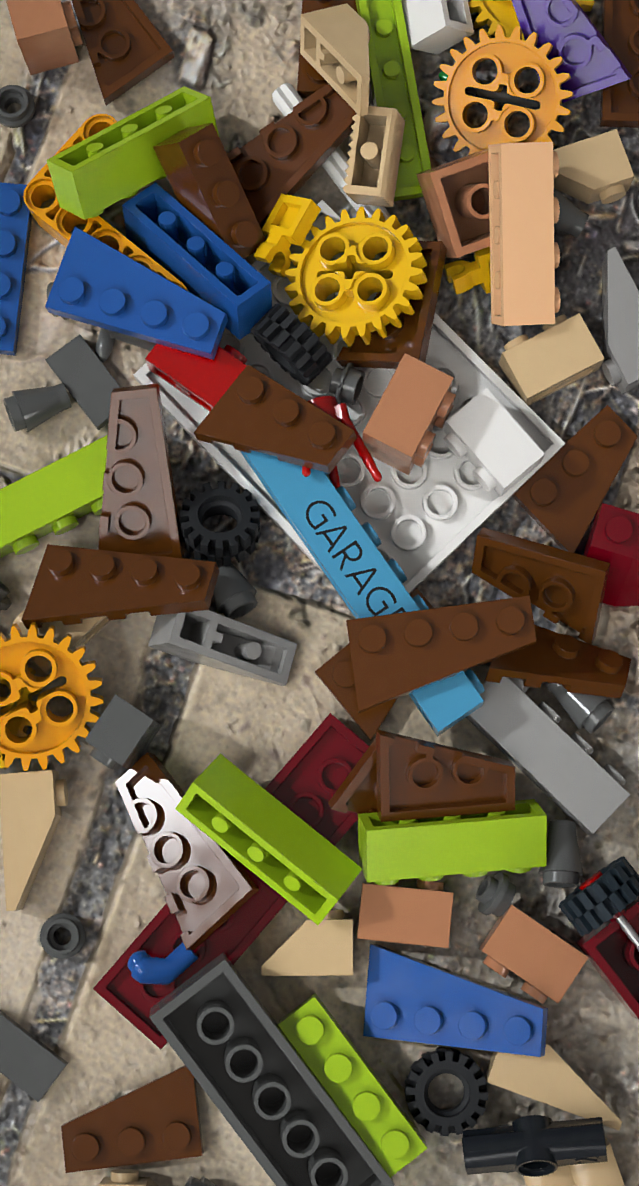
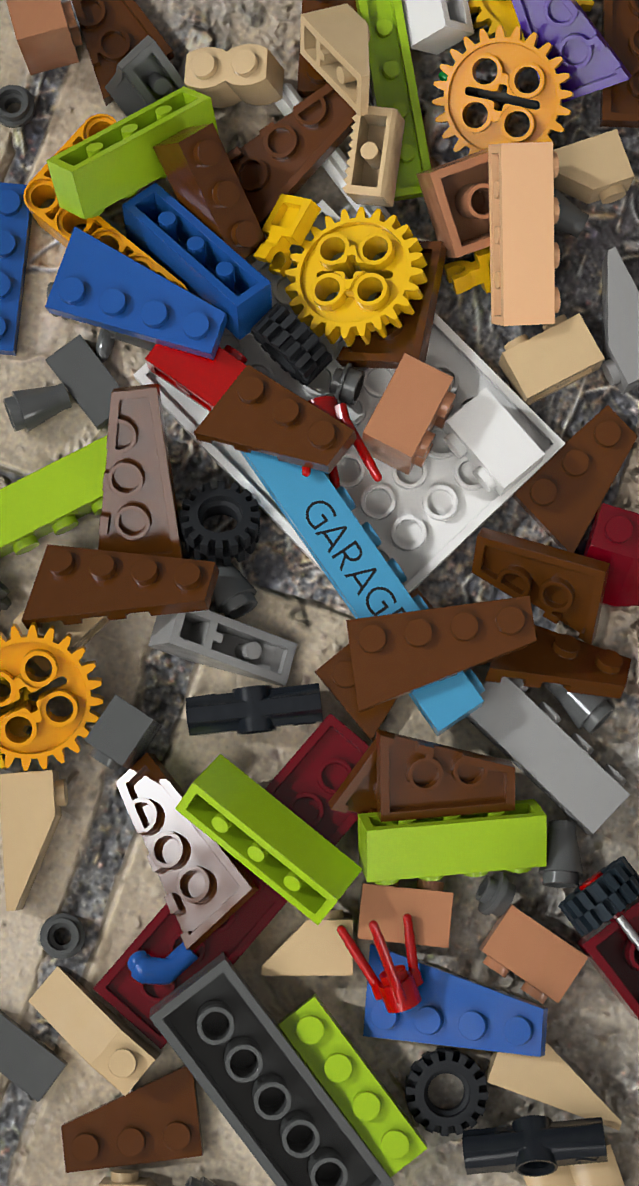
none -> tan slope [28,966,161,1096]
none -> dark grey slope [104,35,187,116]
none -> tan brick [184,44,284,108]
none -> black piece [186,683,323,736]
none -> red plant [337,913,424,1013]

